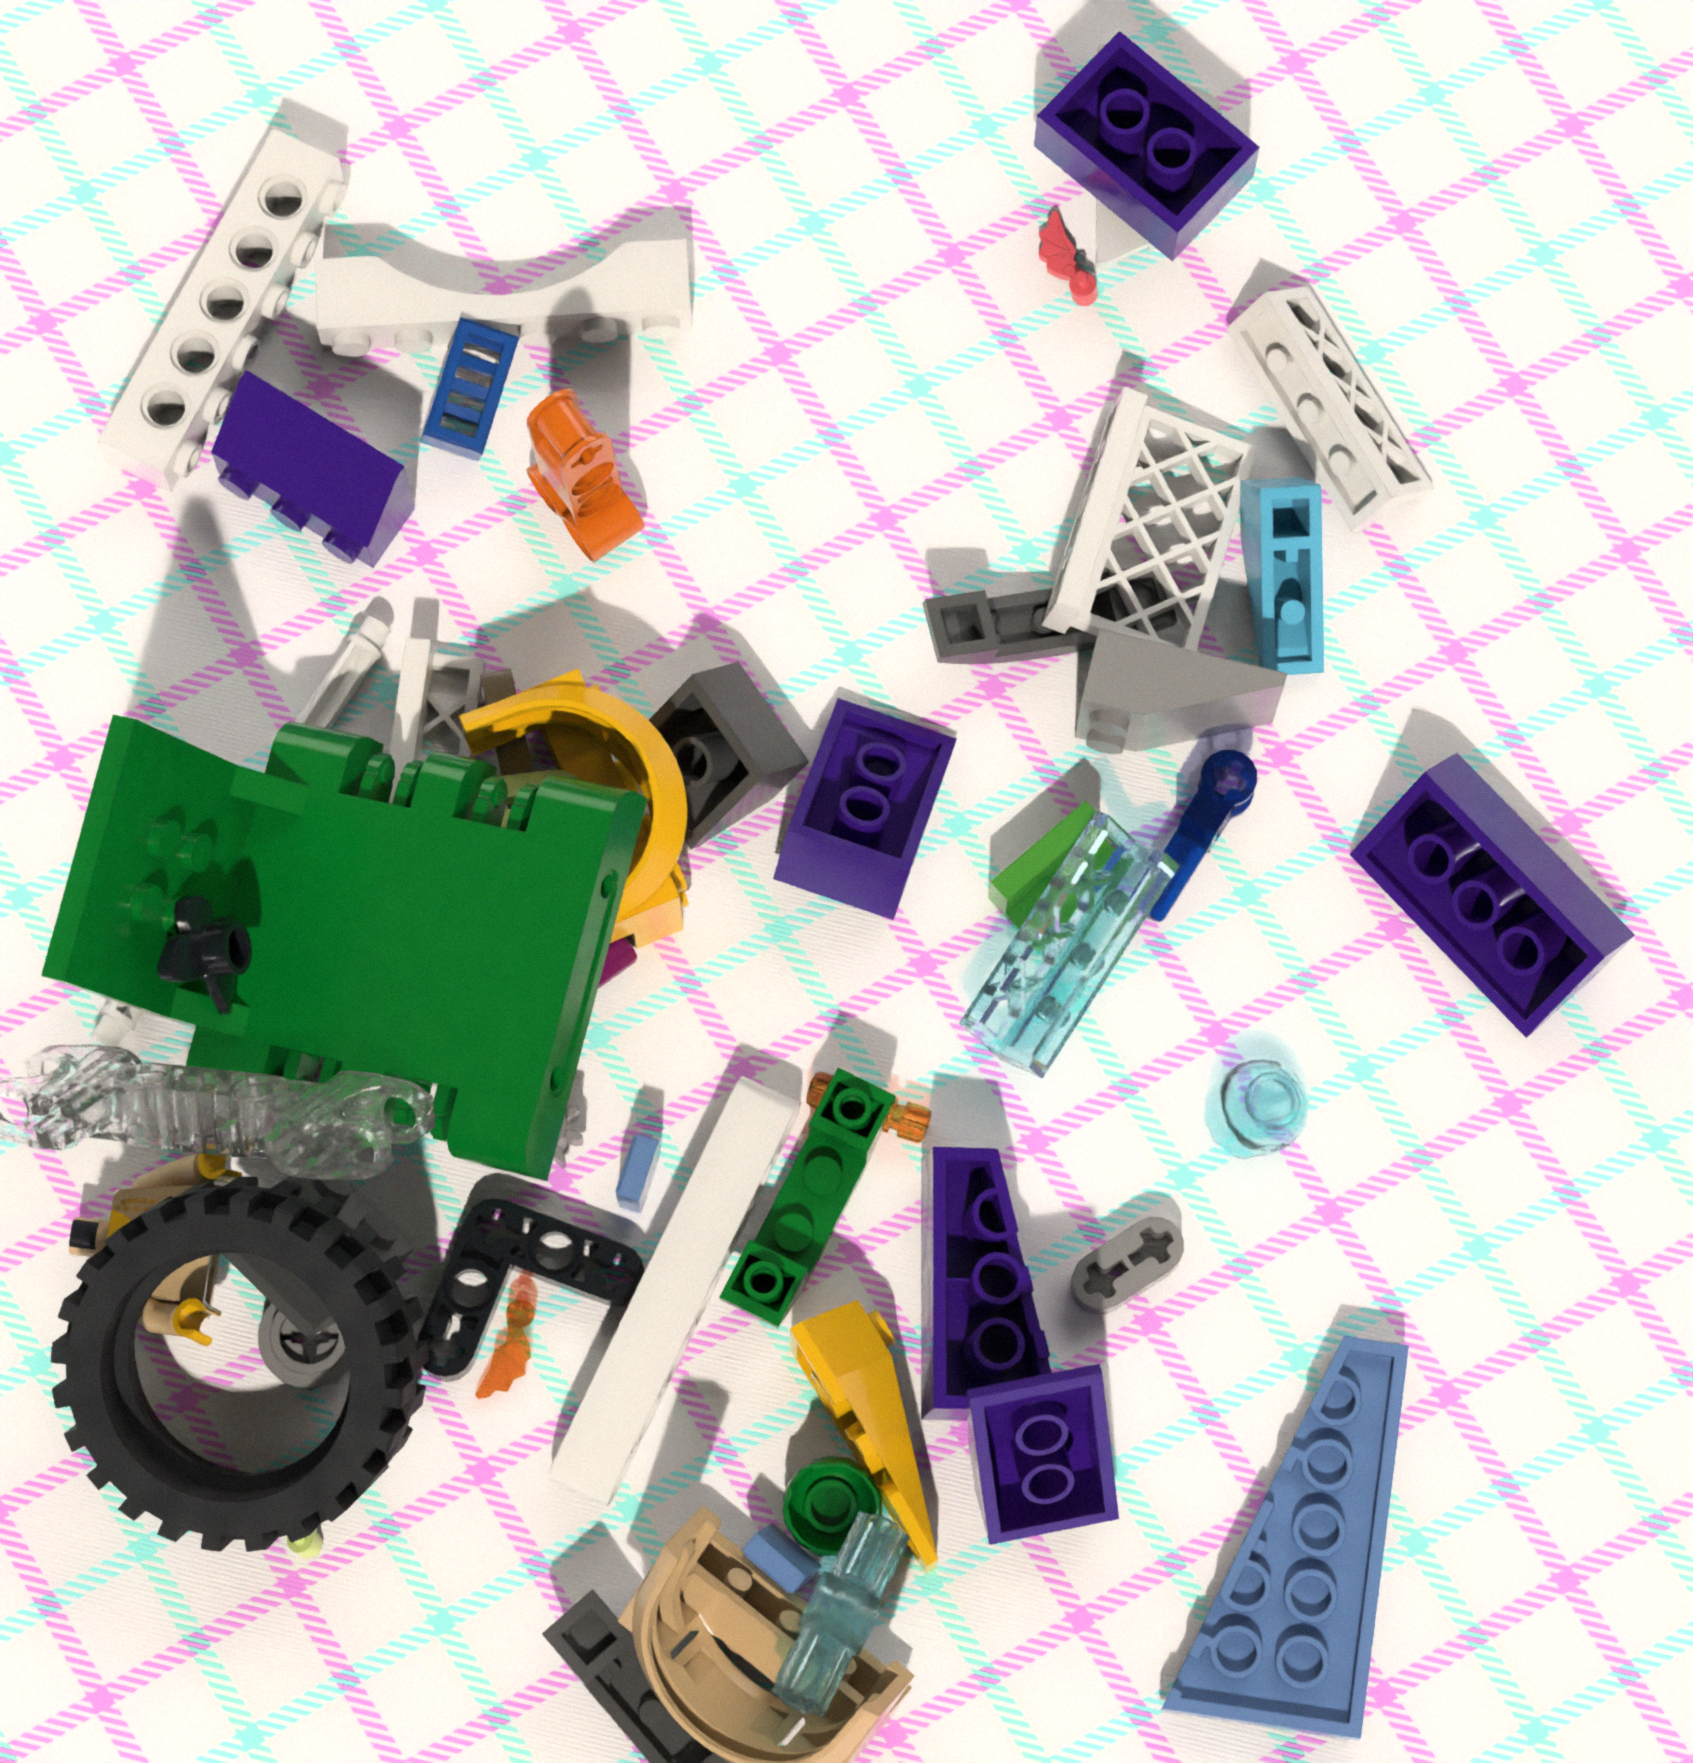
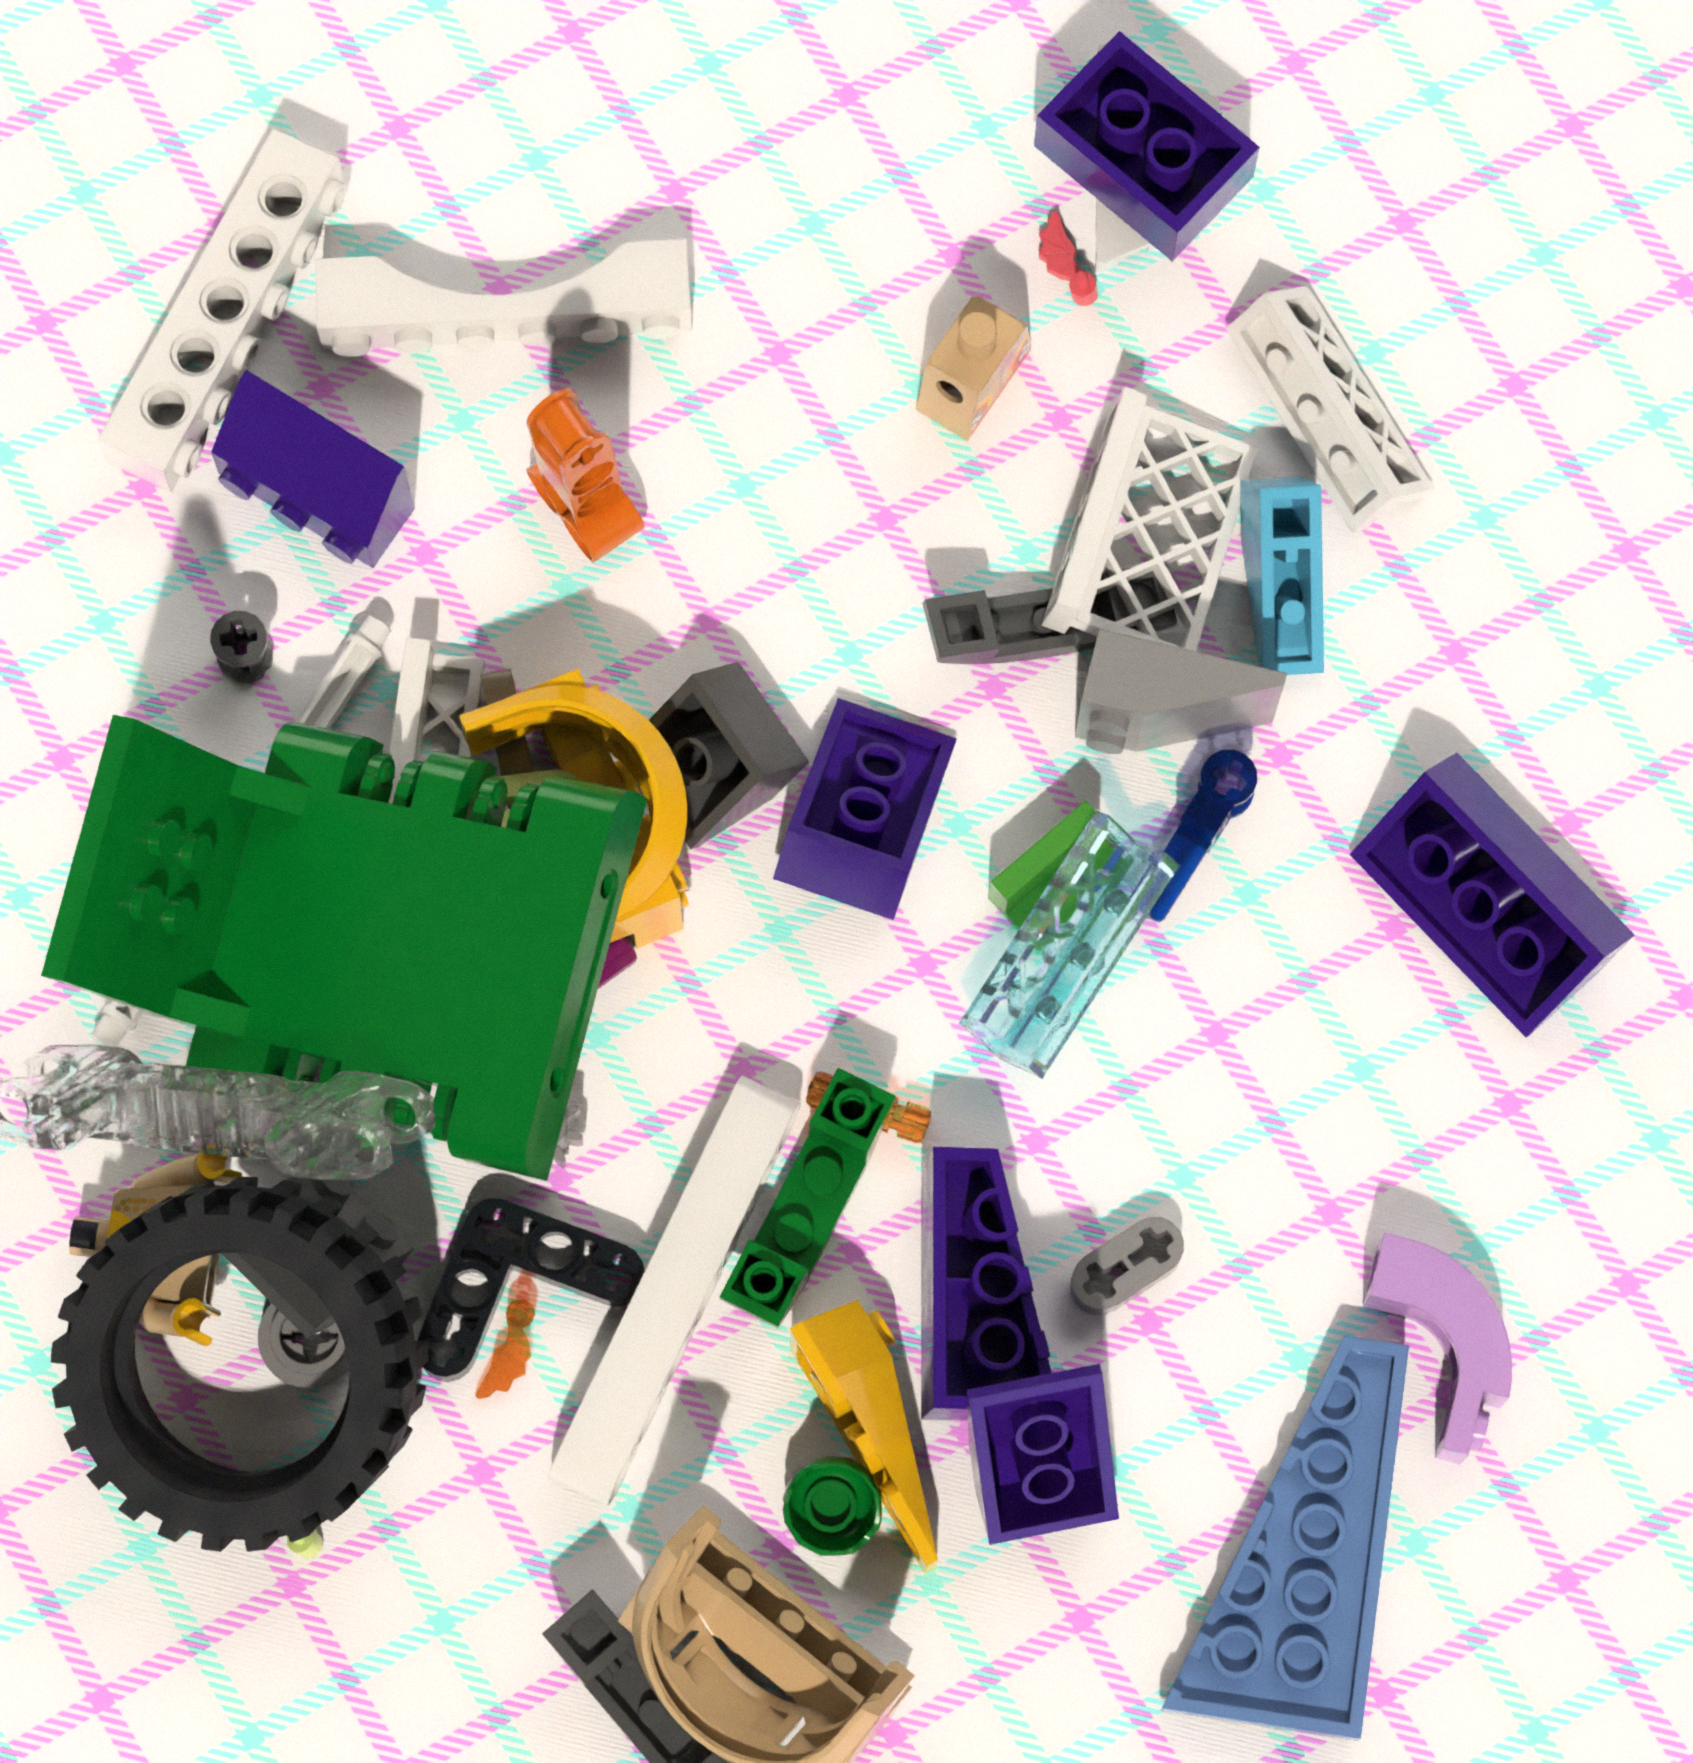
black animal [157,895,252,1015] -> none
blue slope [420,317,520,461] -> none
medium blue tile [615,1133,661,1214] -> none
medium blue tile [742,1523,822,1594] -> none
clear light blue piece [771,1511,910,1717] -> none
clear light blue hair [1204,1059,1310,1159] -> none
none -> dark grey bush [210,611,274,684]
none -> tan torso [916,295,1032,442]
none -> lavender arch [1363,1232,1512,1464]

